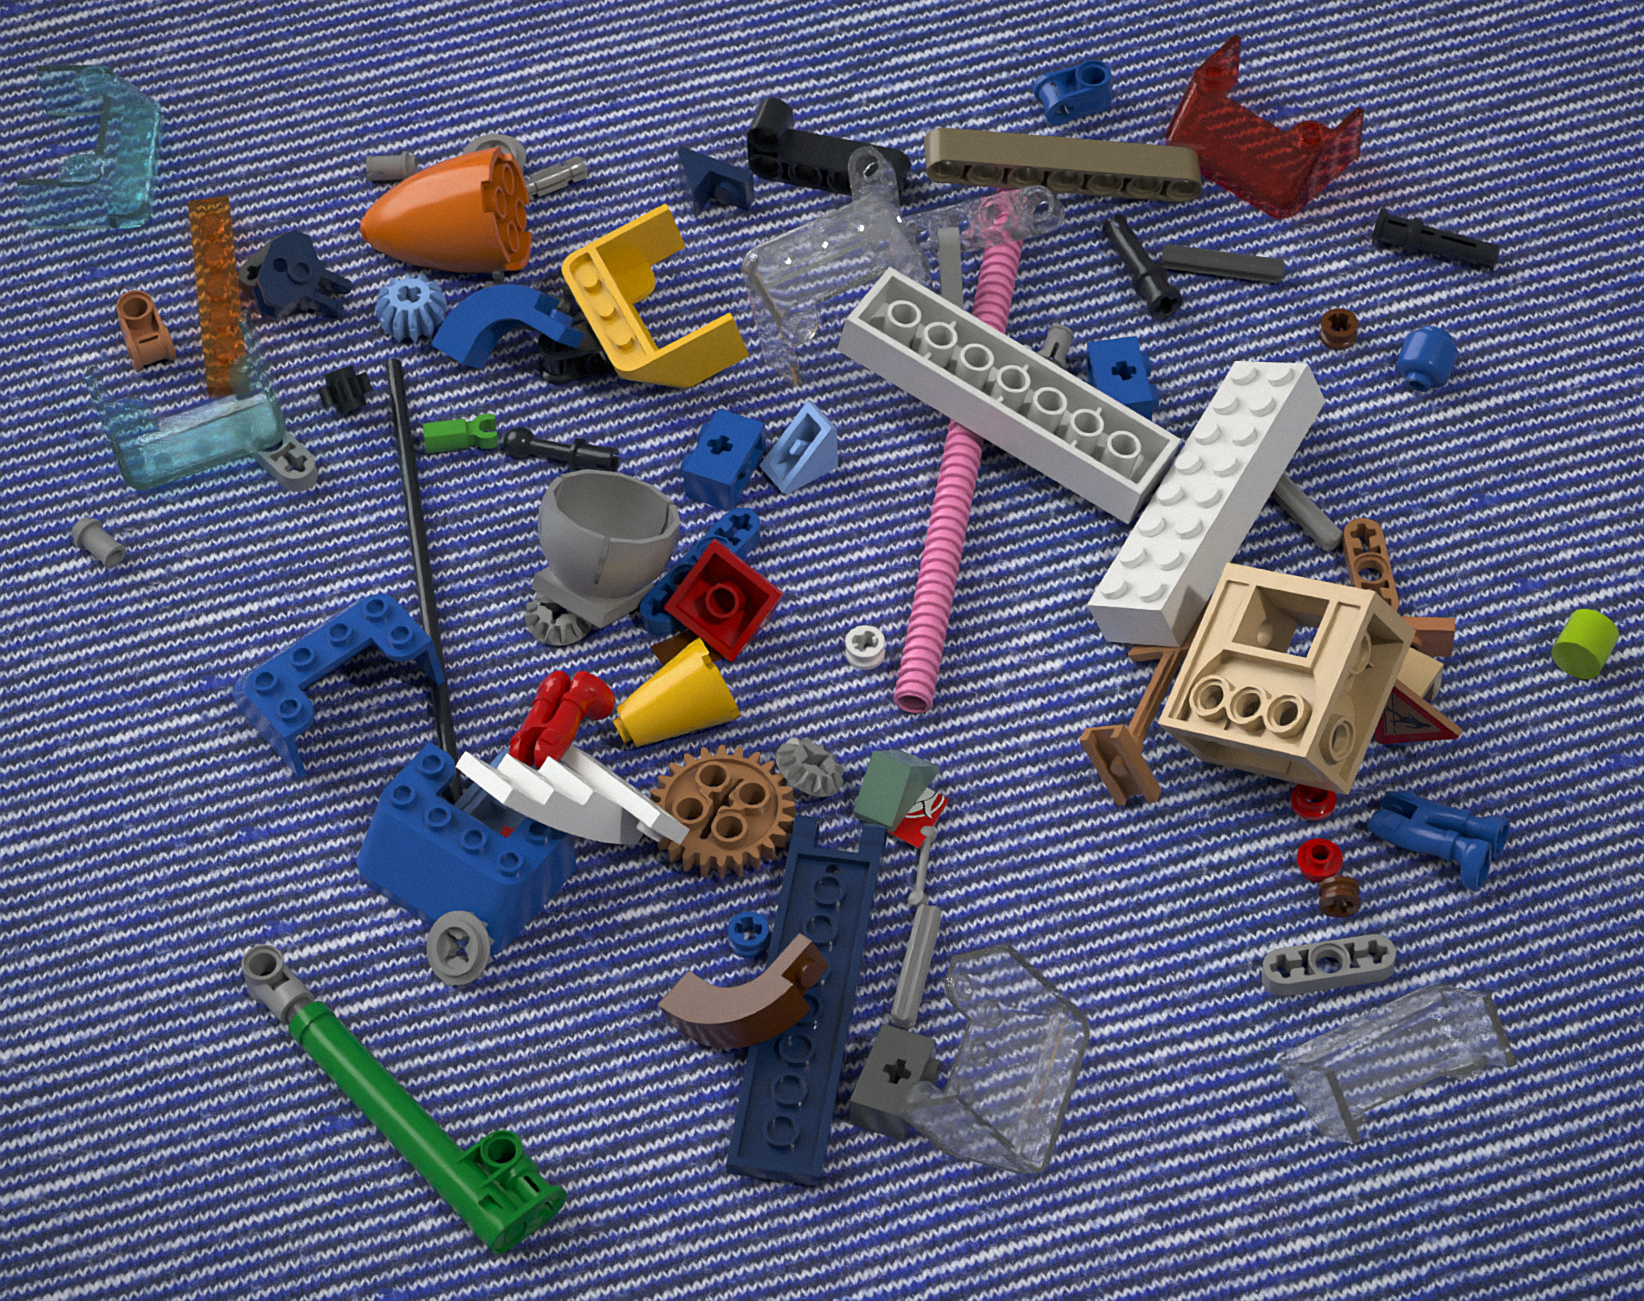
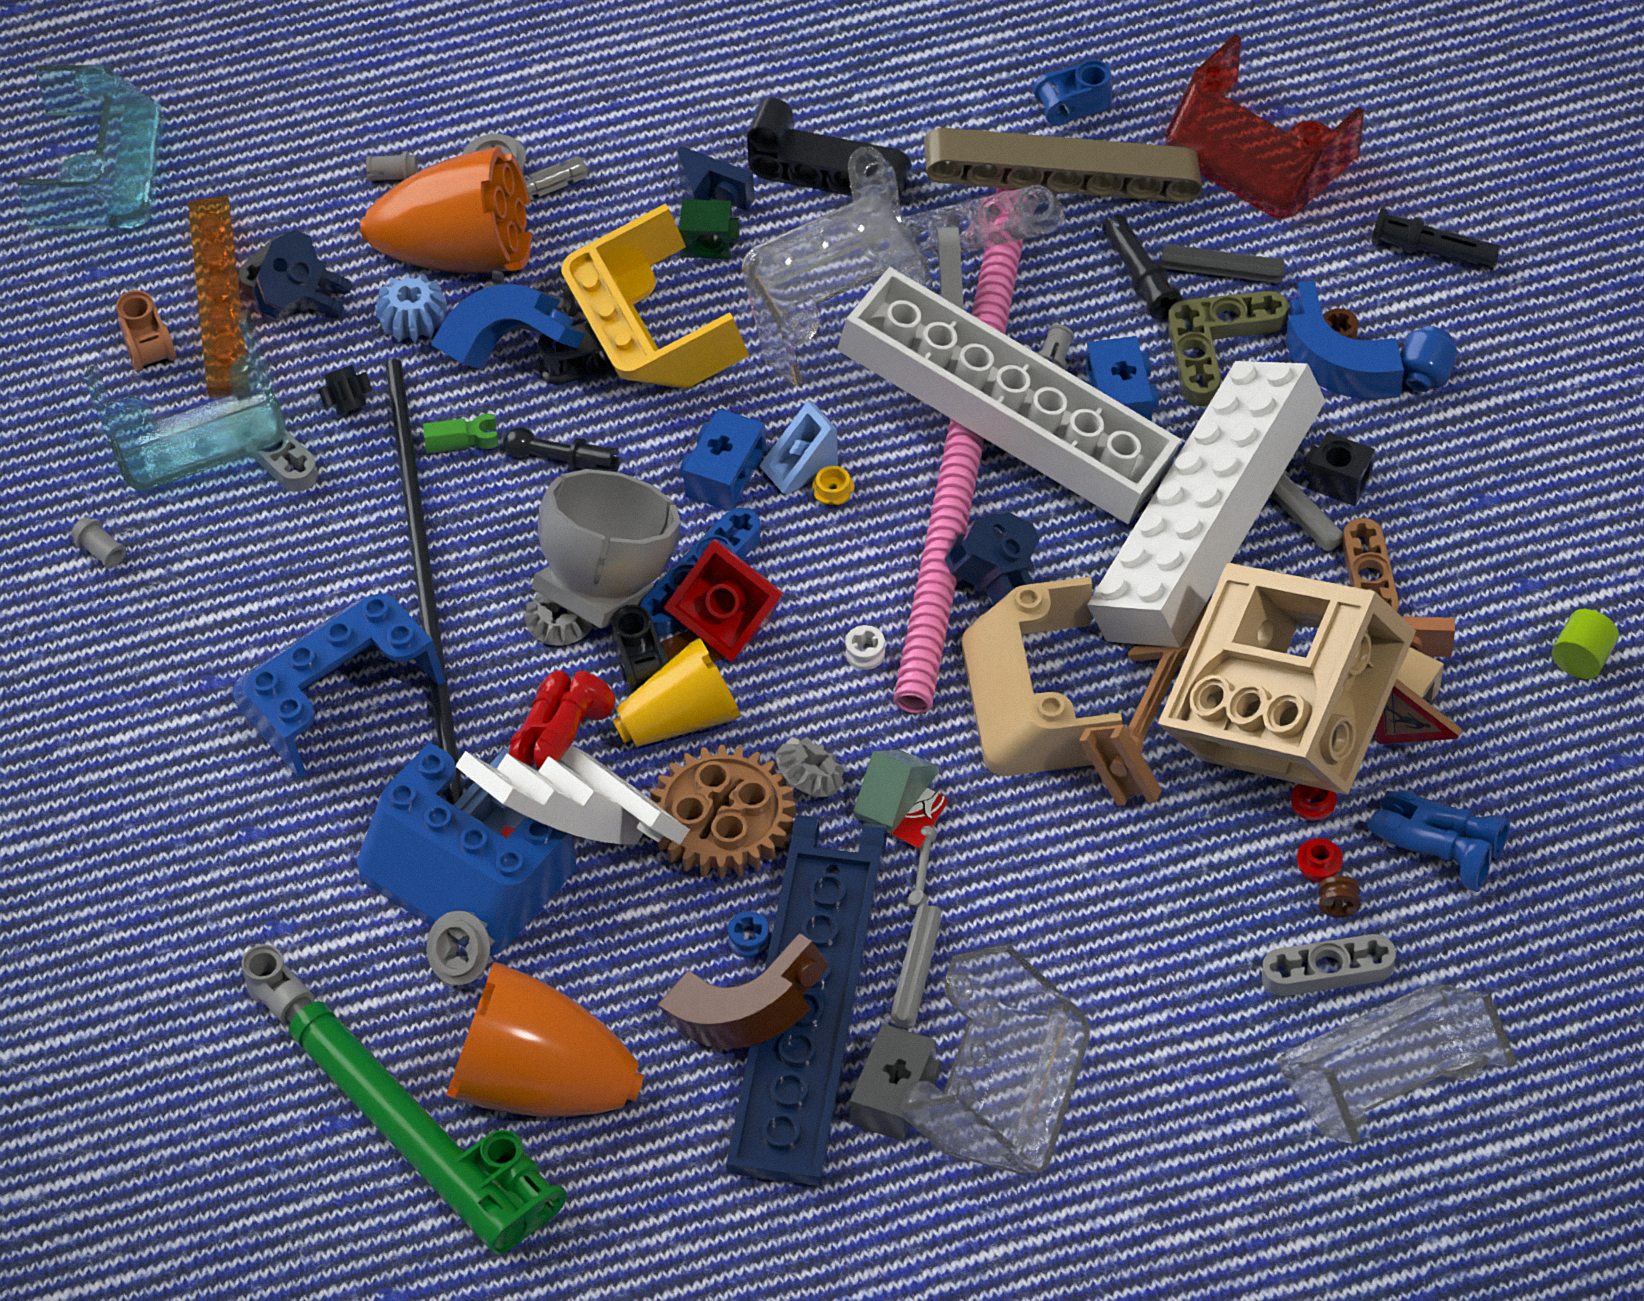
none -> orange cylinder [446,962,645,1117]
none -> black piece [612,605,669,693]
none -> dark green brick [679,199,740,259]
none -> yellow plate [812,466,854,505]
none -> dark blue hinge [944,512,1040,604]
none -> tan windscreen [962,577,1122,776]
none -> olive beam [1168,291,1288,406]
none -> blue arch [1286,281,1404,400]
none -> black brick [1304,432,1375,506]

